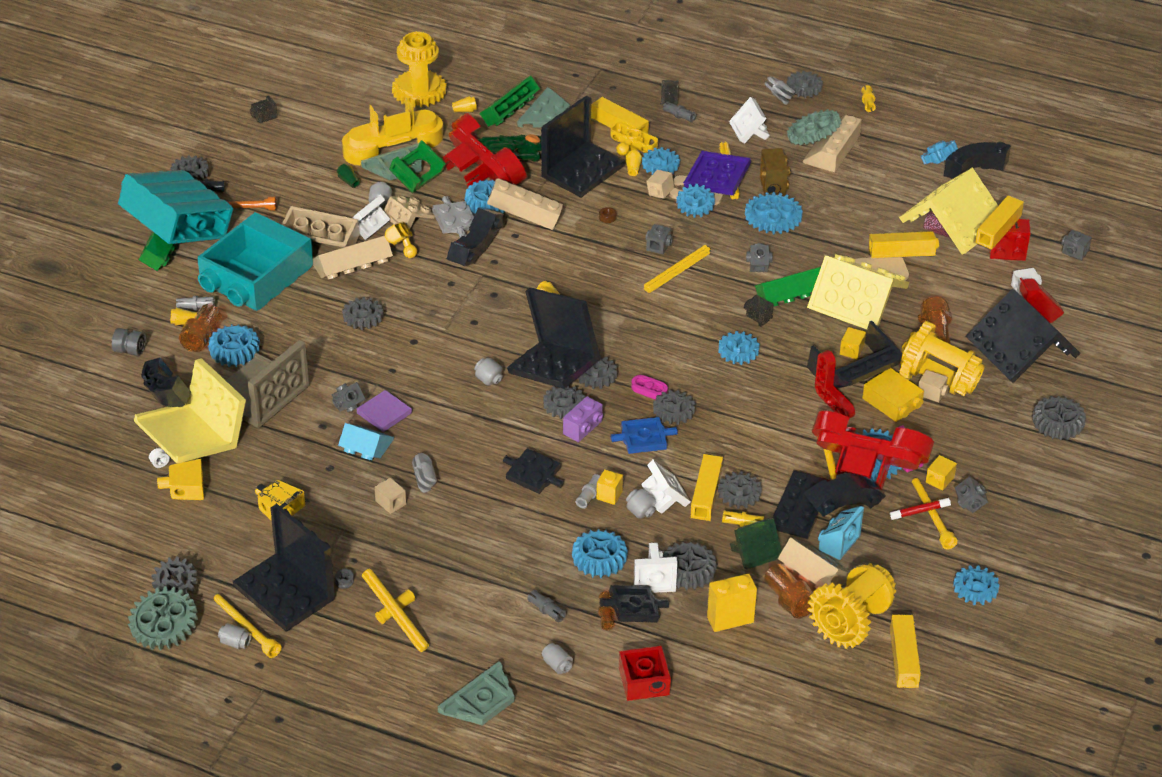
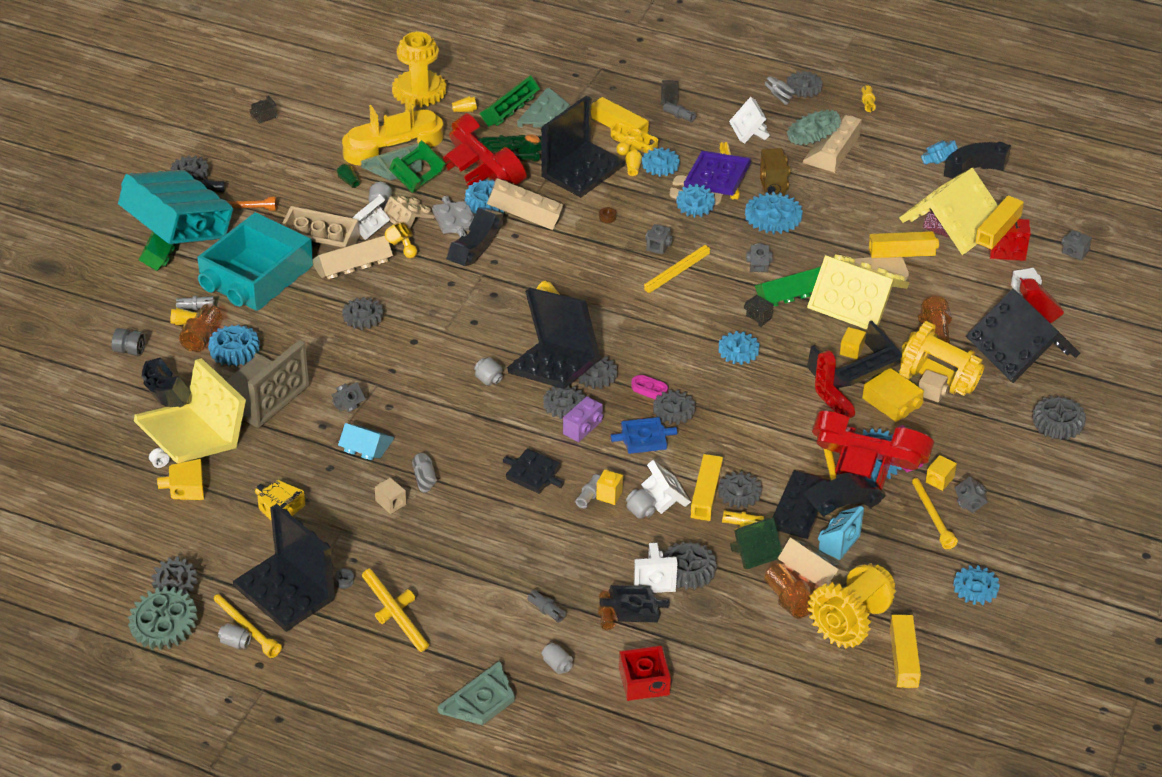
medium lavender tile [357,390,412,432] -> none
dark azure gear [572,529,627,578] -> none
tan brick [647,170,674,199] -> none
yellow brick [707,574,757,632] -> none
red bar [890,498,951,520] -> none

